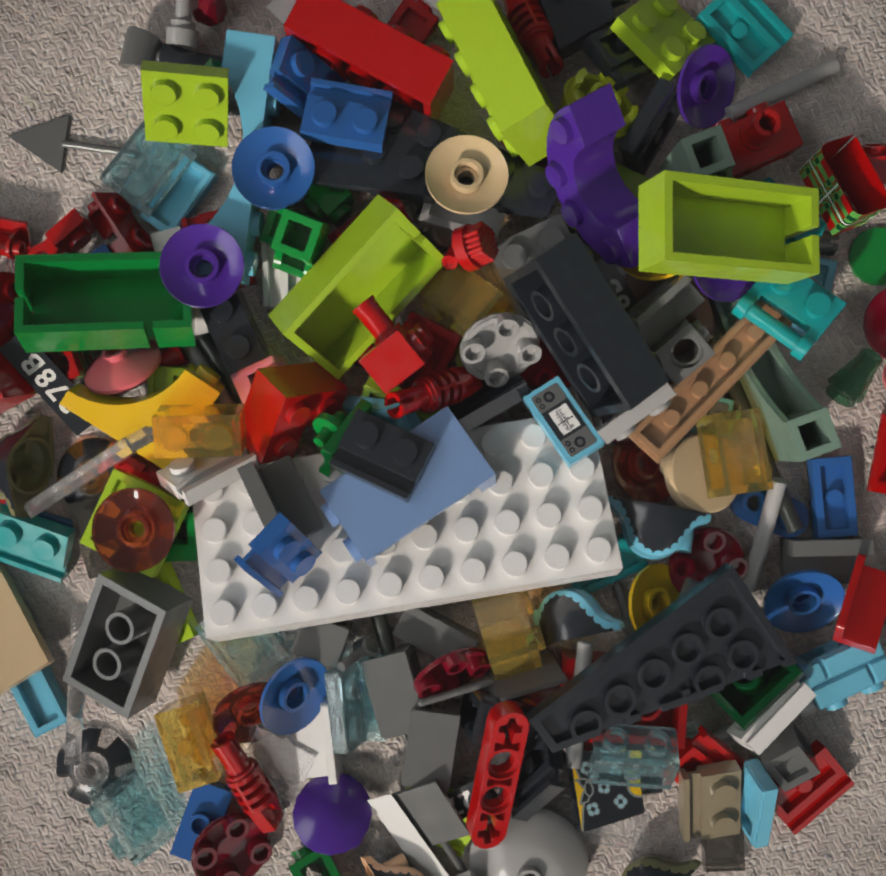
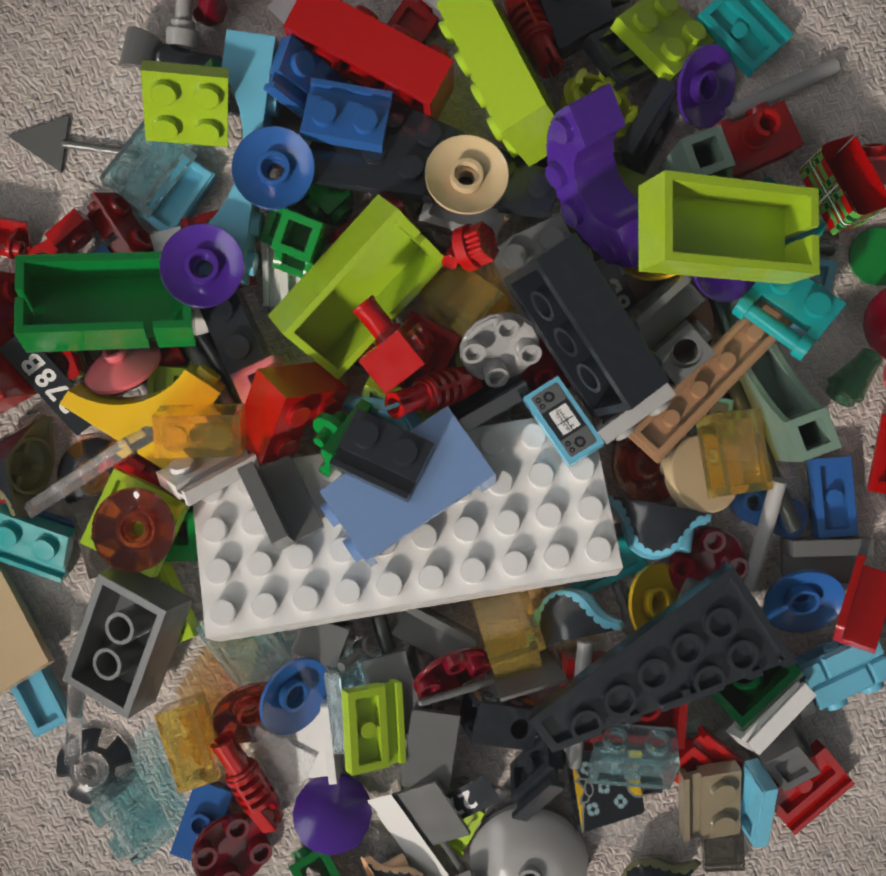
blue plate [233,512,323,598] -> none
red beam [466,700,529,849] -> none
none -> lime plate [341,679,406,776]

